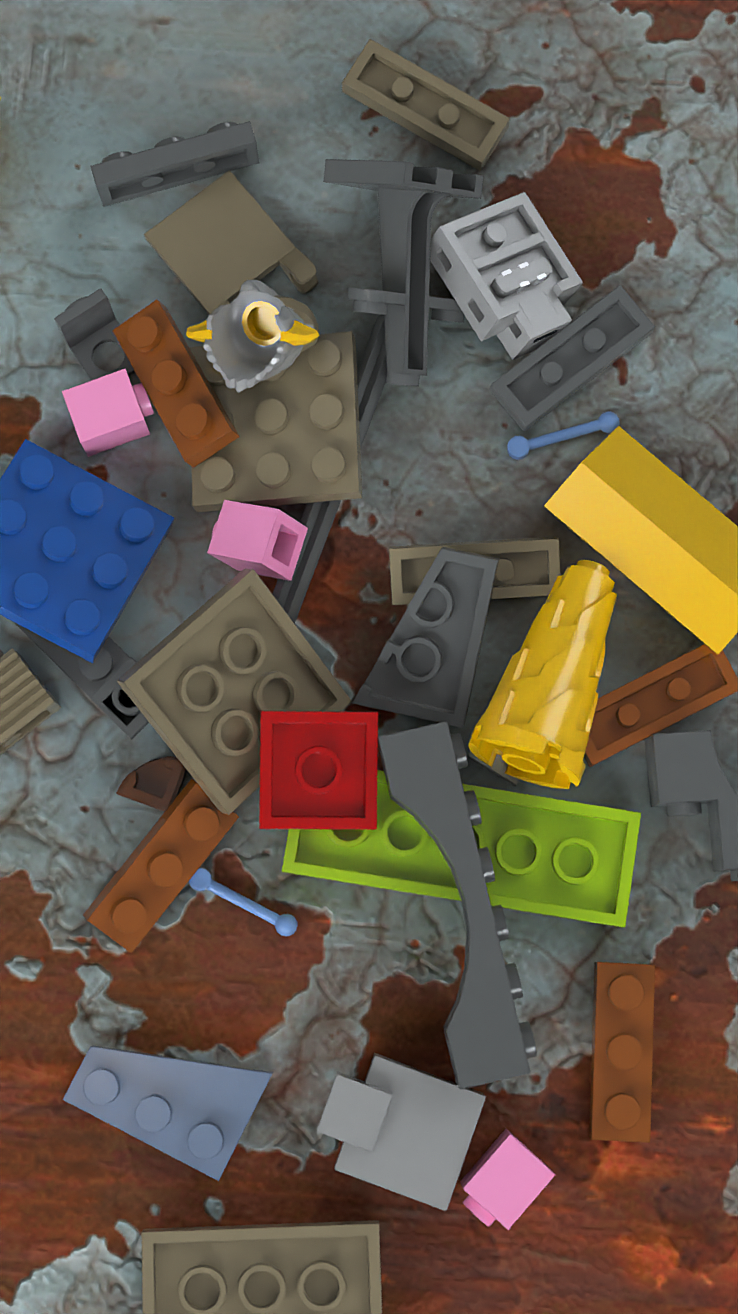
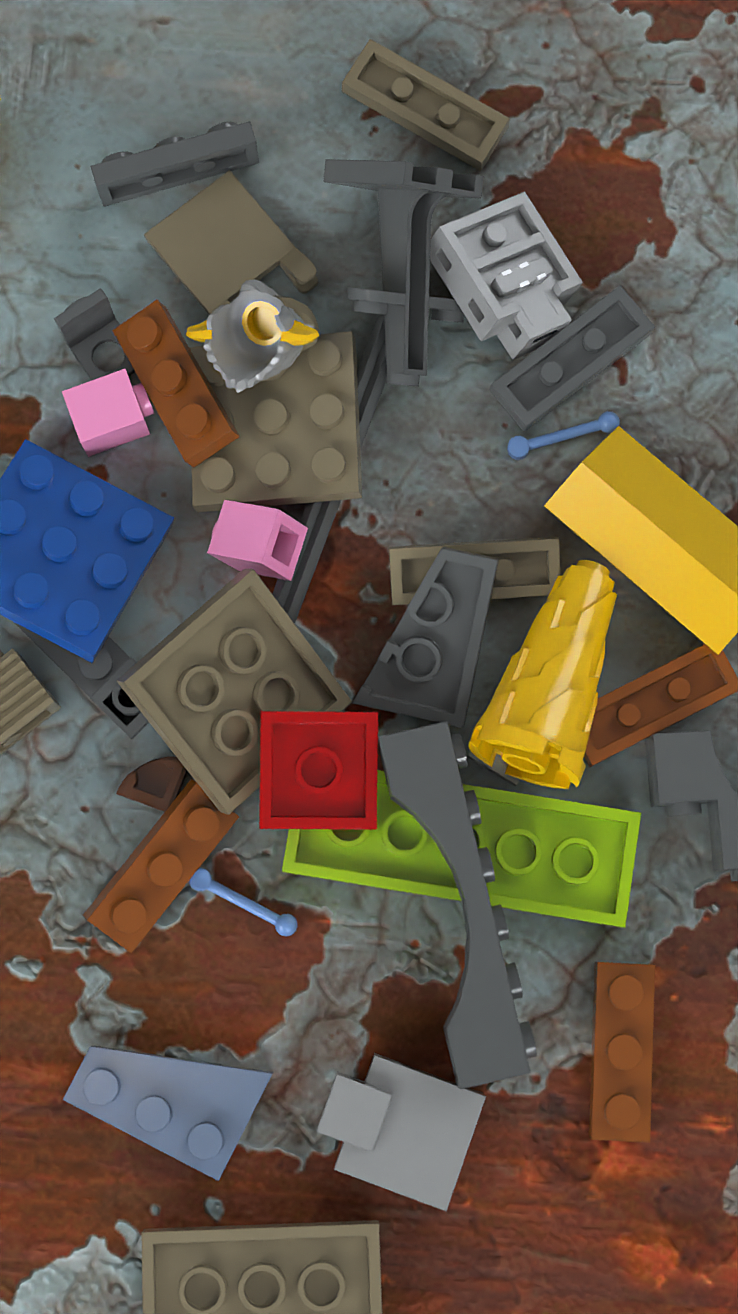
bright pink brick [460,1129,555,1230] -> none

